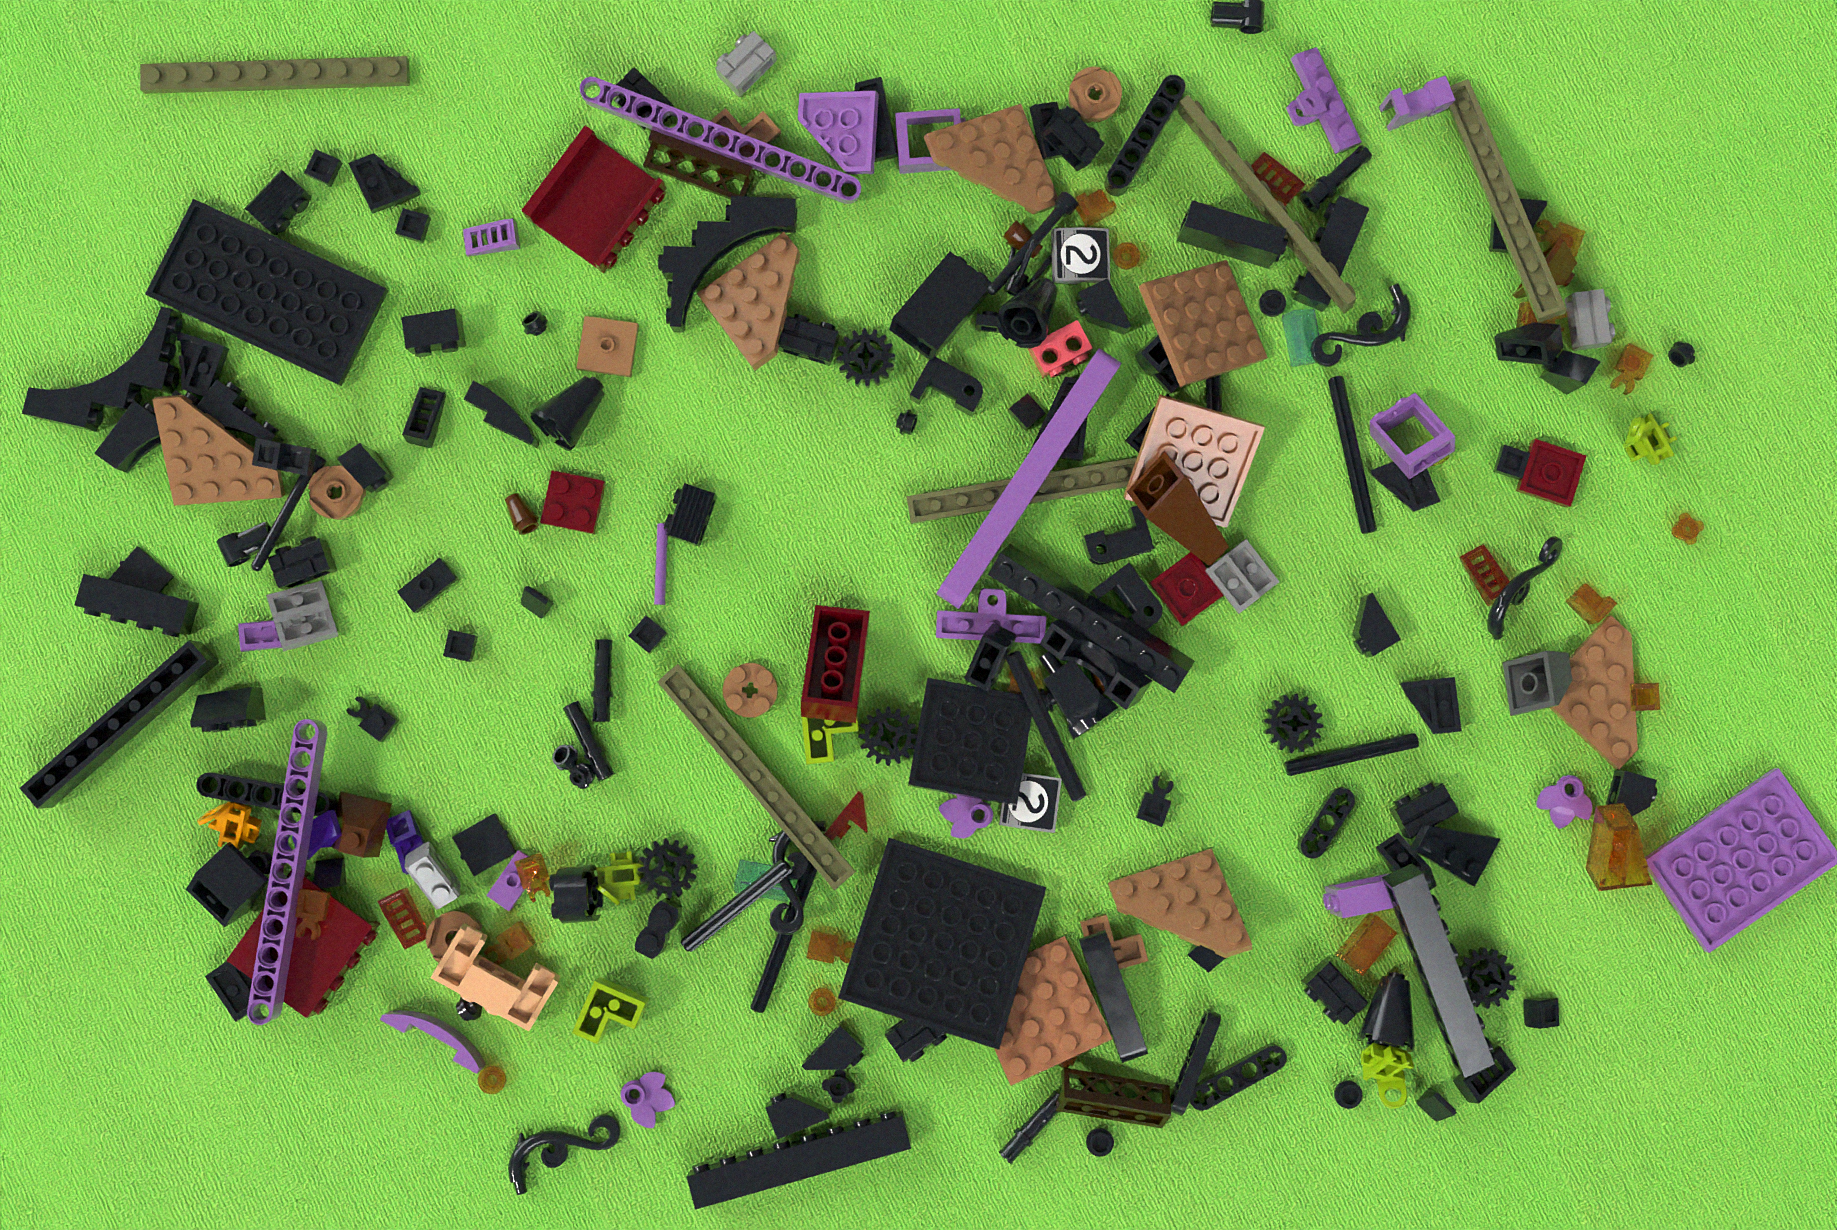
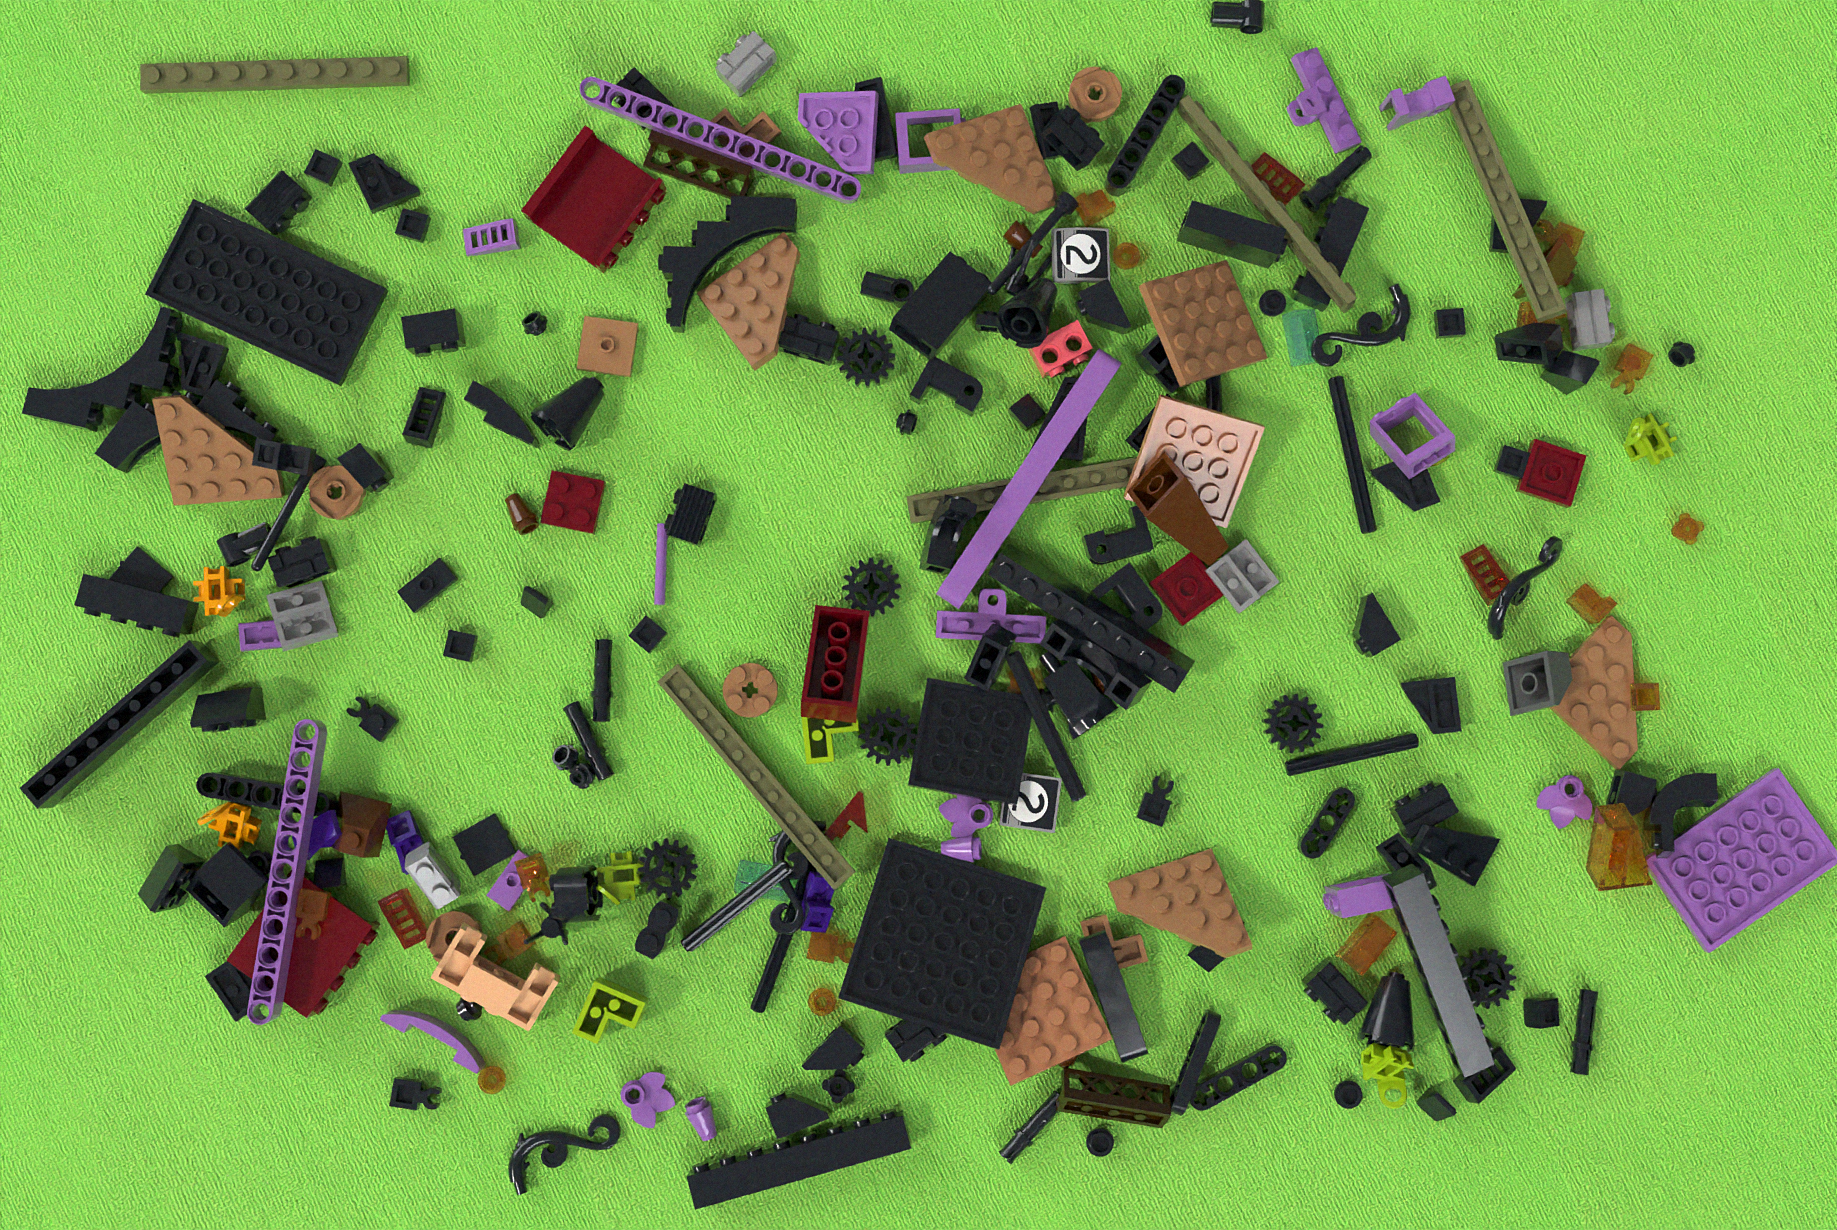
none -> slope [138,844,205,913]
none -> light orange piece [193,566,245,617]
none -> black plate [389,1076,442,1111]
none -> black plant [524,902,569,945]
none -> medium lavender cone [685,1096,717,1141]
none -> dark purple slope [800,871,834,933]
none -> black gear [842,558,901,617]
none -> black piece [860,271,914,308]
none -> black arch [919,494,977,575]
none -> medium lavender cone [941,835,982,862]
none -> black plate [1171,141,1210,181]
none -> black plate [1434,308,1466,339]
none -> black pin [1570,989,1598,1075]
none -> black arch [1643,773,1718,858]

